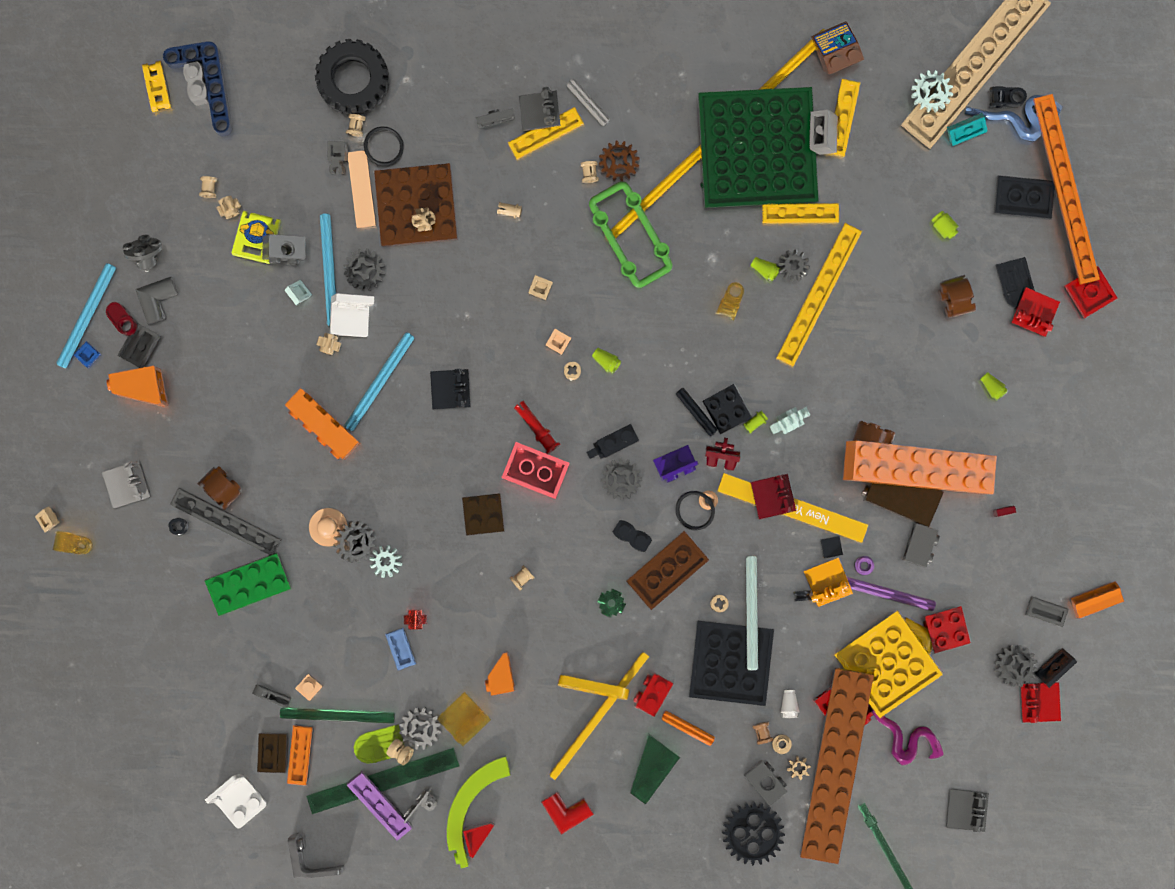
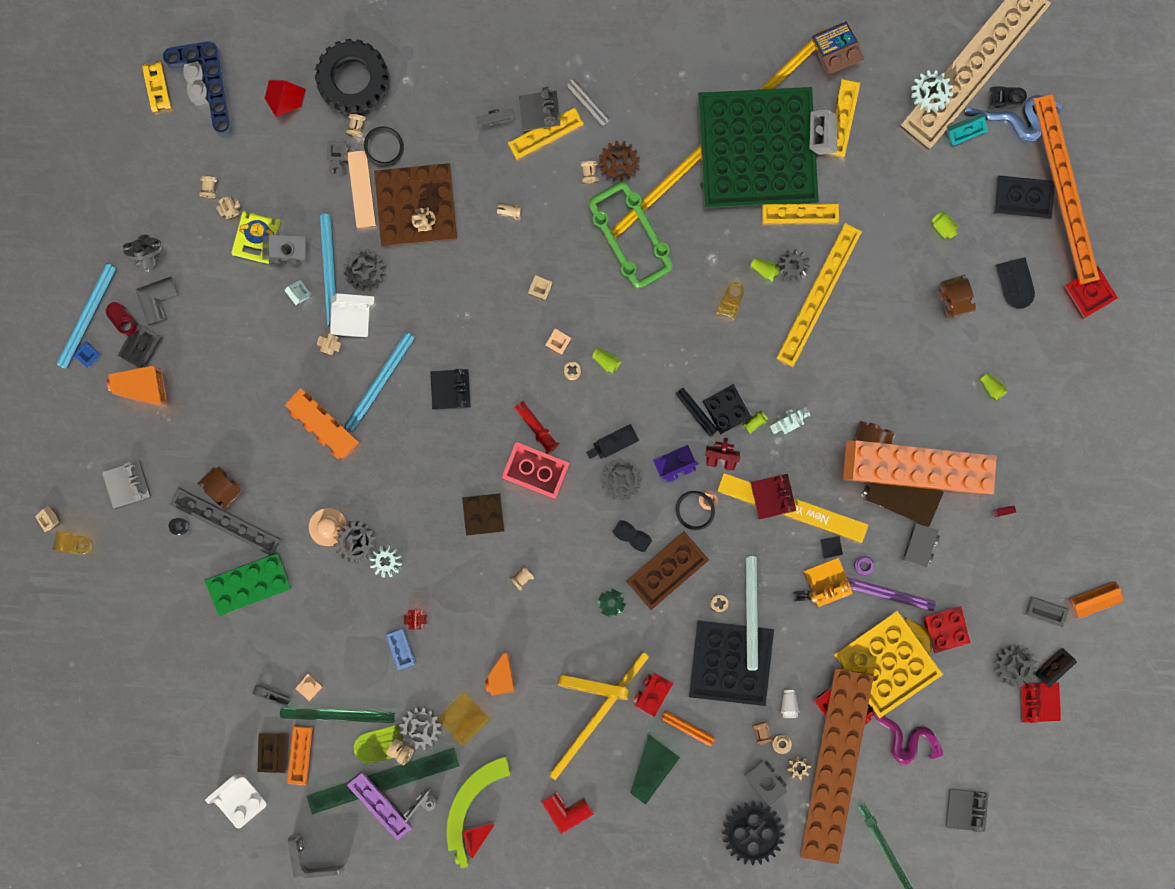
red hinge [1011,287,1060,337] -> none
none -> red slope [264,80,306,117]

